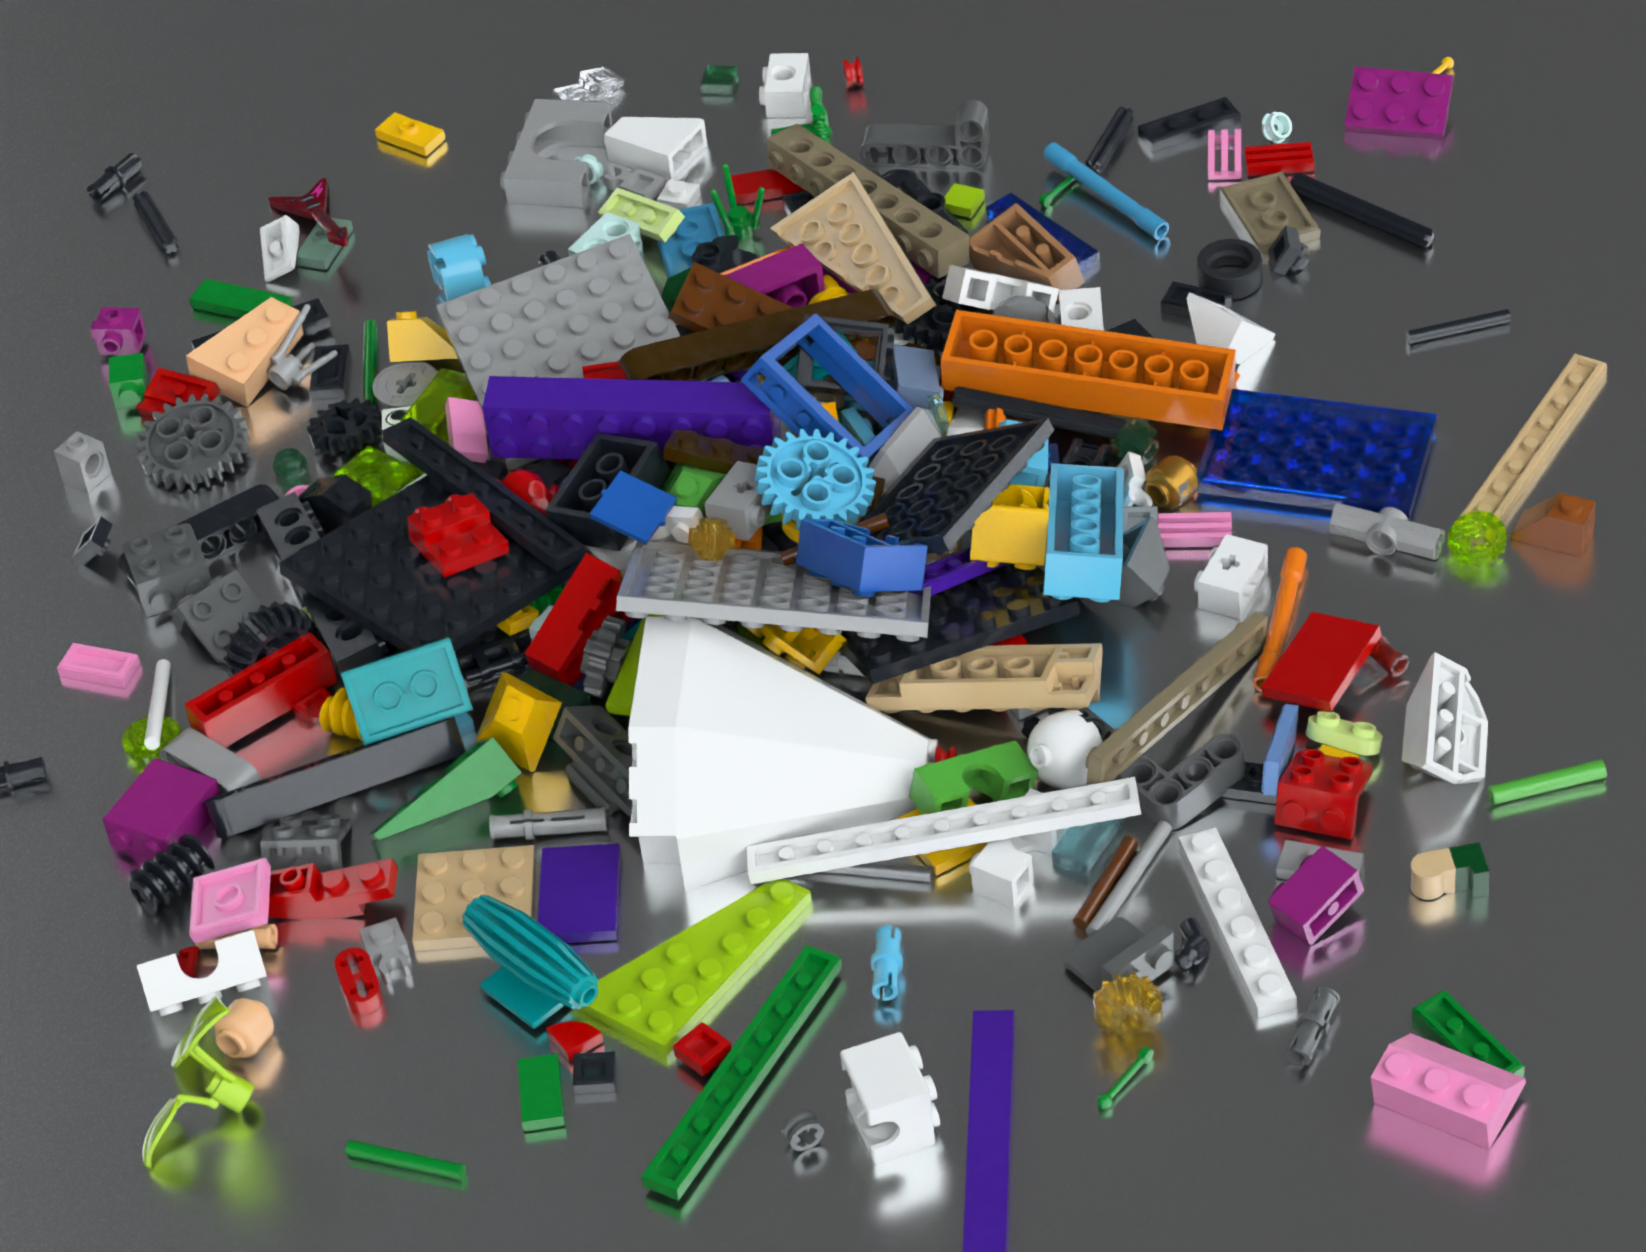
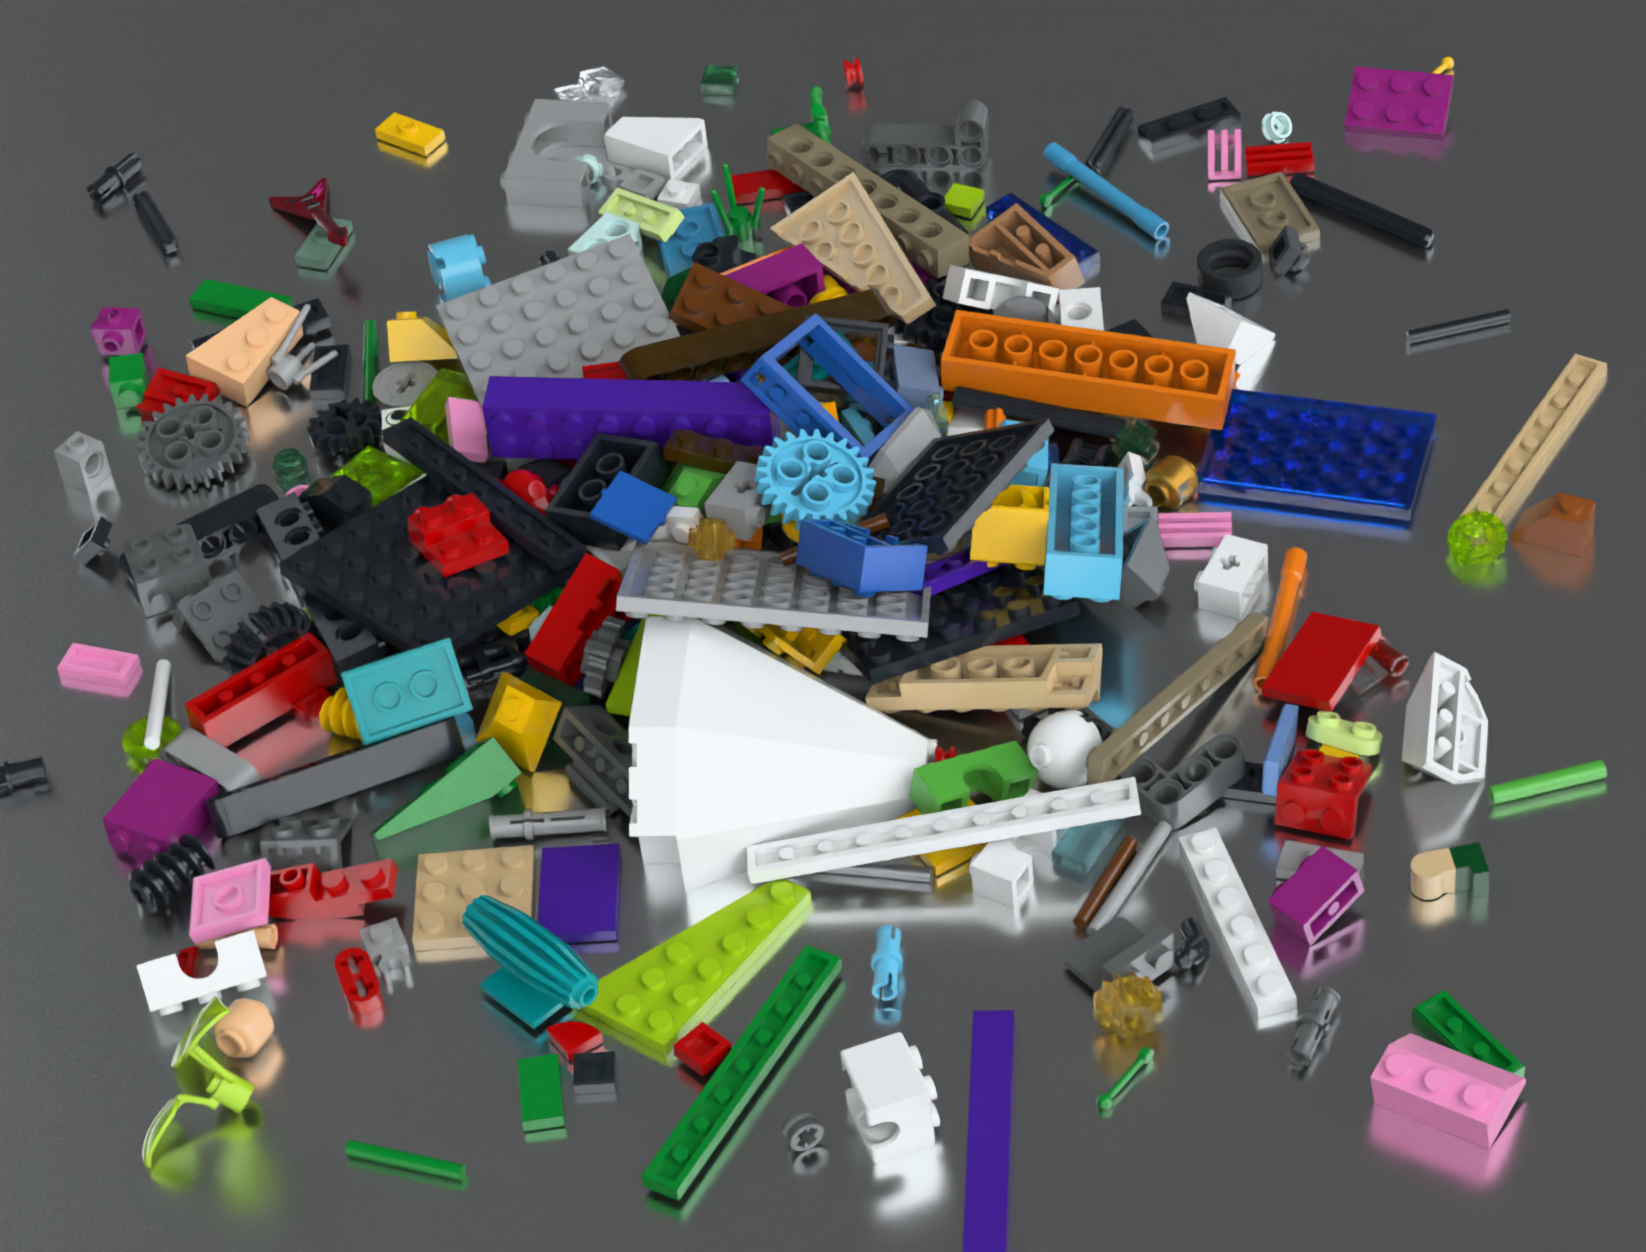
white slope [260,215,300,282] -> none
white brick [759,53,811,118] -> none
light grey piece [1329,503,1445,560] -> none

